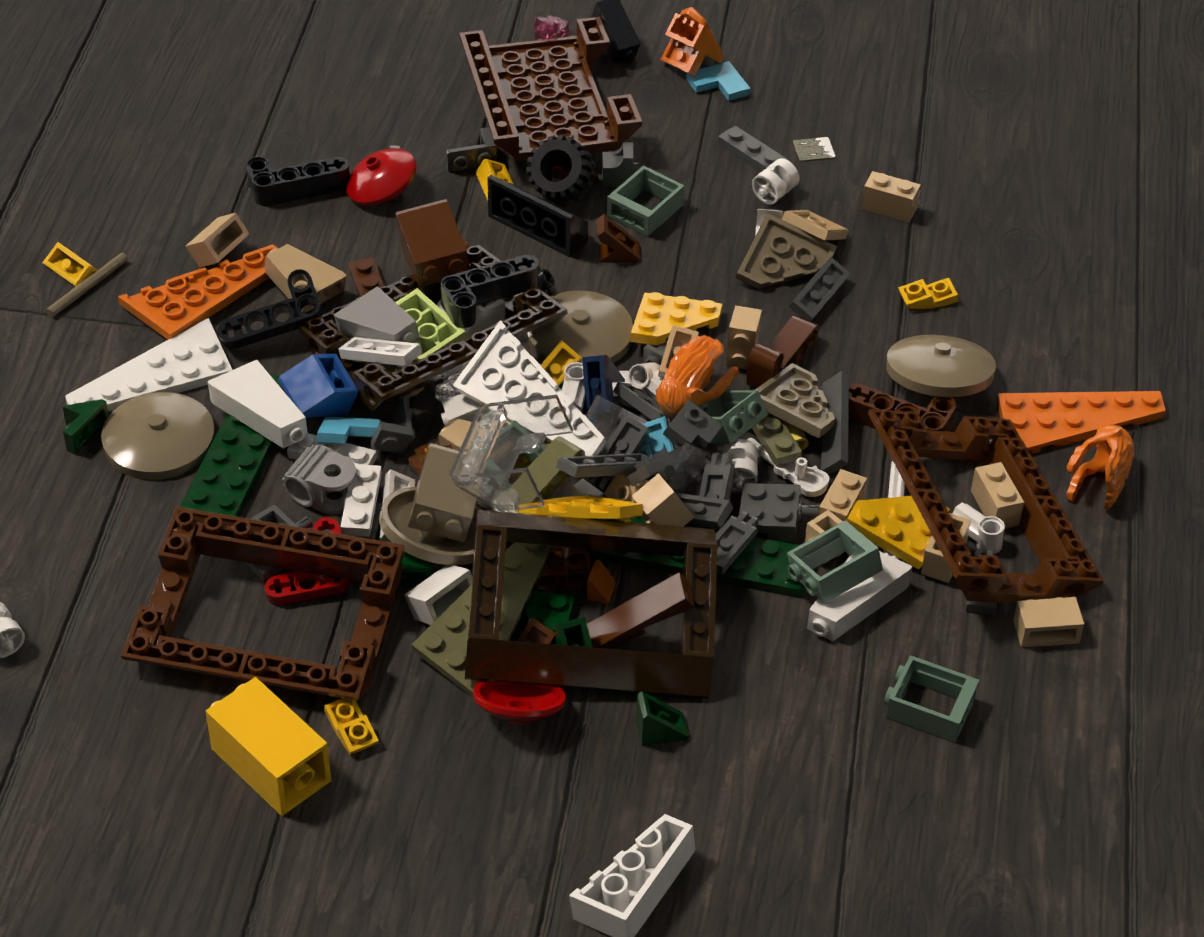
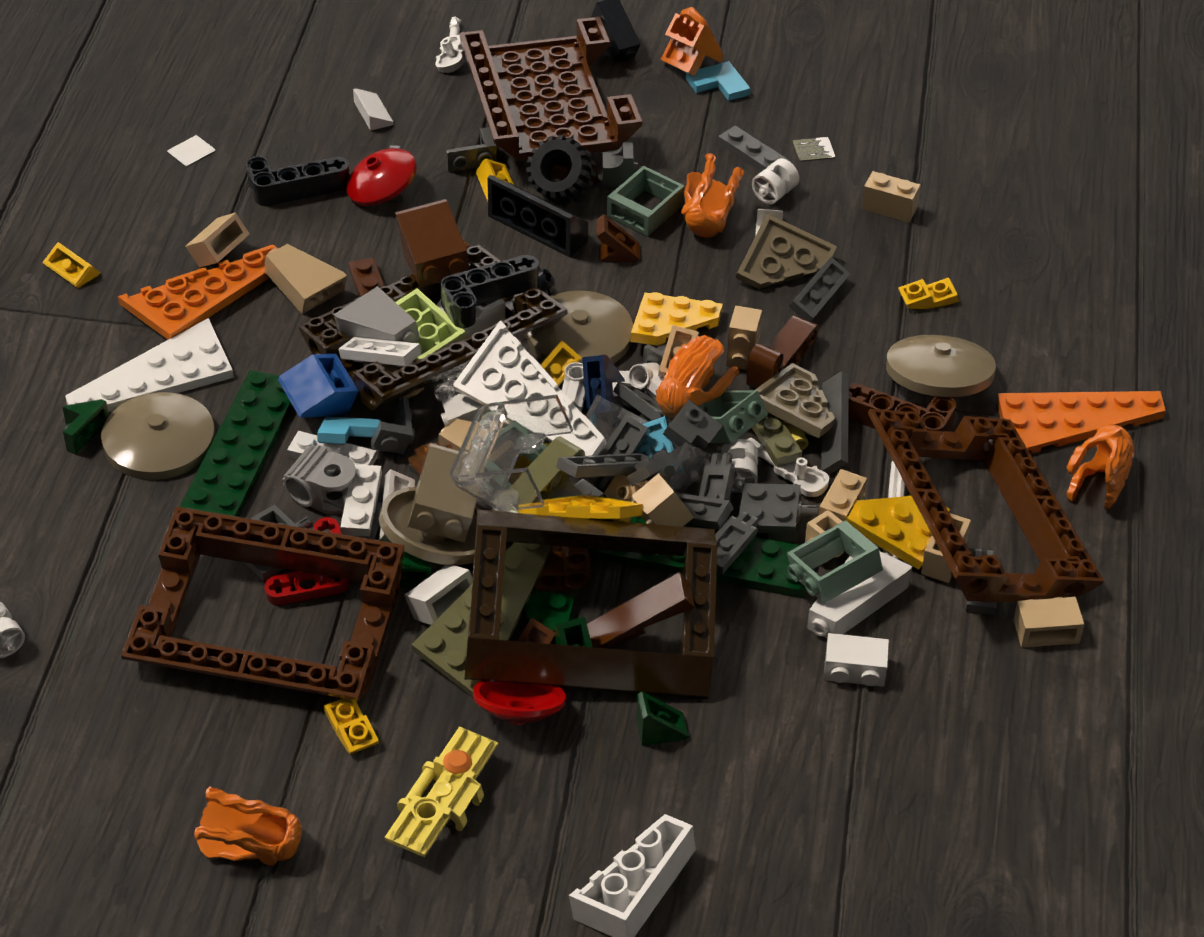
dark tan bar [45,253,128,318] -> none
yellow brick [205,677,331,816] -> none
white slope [208,360,308,448] -> none
black beam [217,269,322,349] -> none
clear pink bracket [535,15,569,40] -> none
orange slope [587,559,615,604] -> none
tan tile [782,210,849,241] -> none
sand green window [884,655,979,743] -> none
white piece [952,502,1005,554] -> none
tan brick [971,462,1024,529] -> none
none -> white sticker [167,135,215,166]
none -> orange hair [194,786,302,866]
none -> white slope [353,89,393,131]
none -> light yellow piece [385,727,498,857]
none -> white piece [435,16,465,73]
none -> orange hair [681,153,745,238]
none -> white brick [824,633,889,686]

